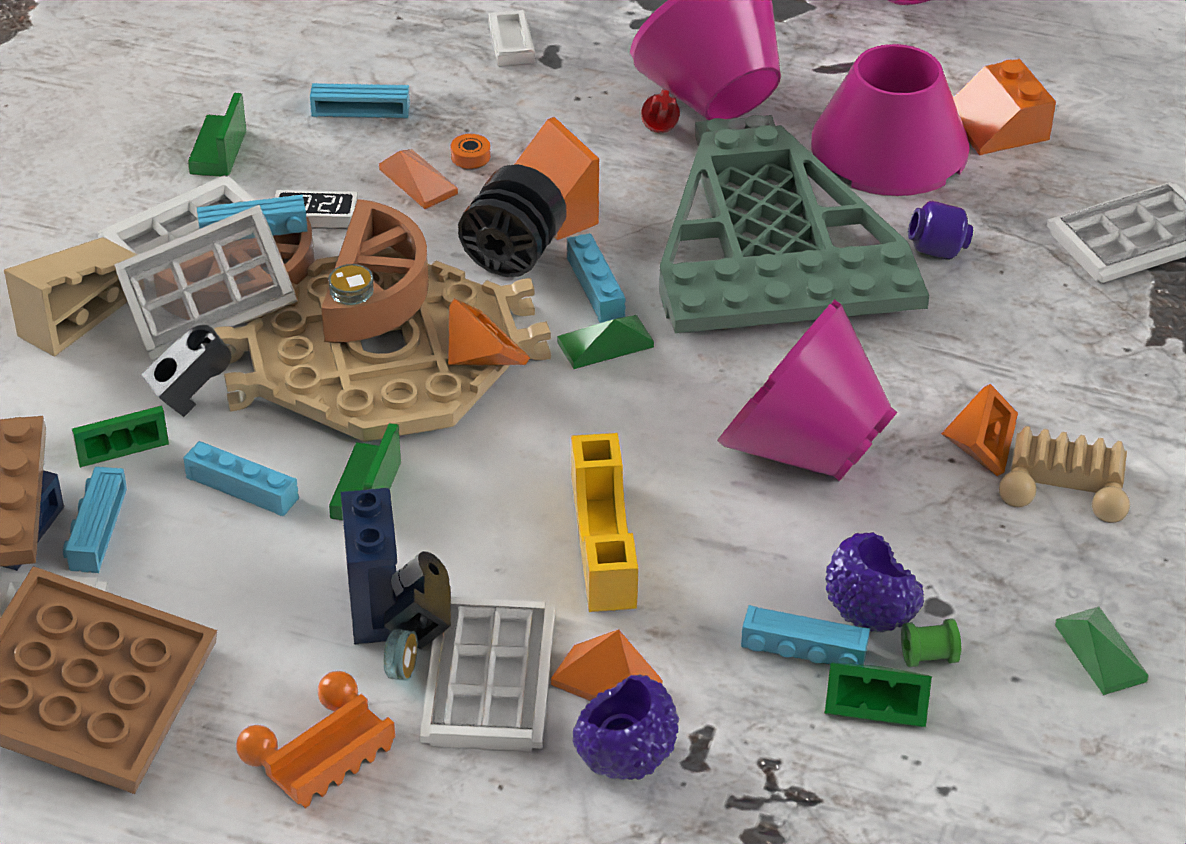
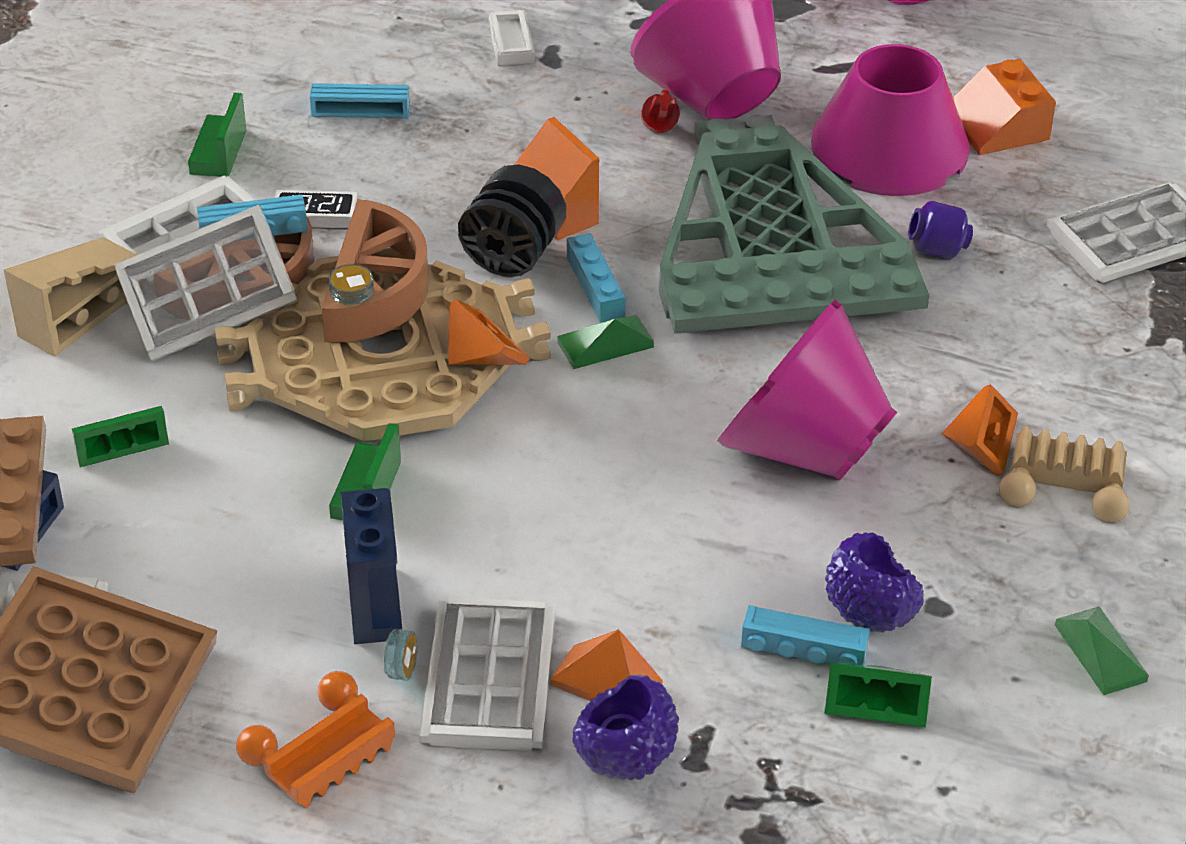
medium azure piece [63,467,127,573] -> none
black leg [141,325,232,417] -> none
medium azure piece [183,441,299,517] -> none
orange slope [379,149,458,209] -> none
black leg [384,551,451,650] -> none
orange tile [451,134,490,169] -> none
yellow arch [571,433,638,612] -> none
bright green bush [901,618,961,668] -> none

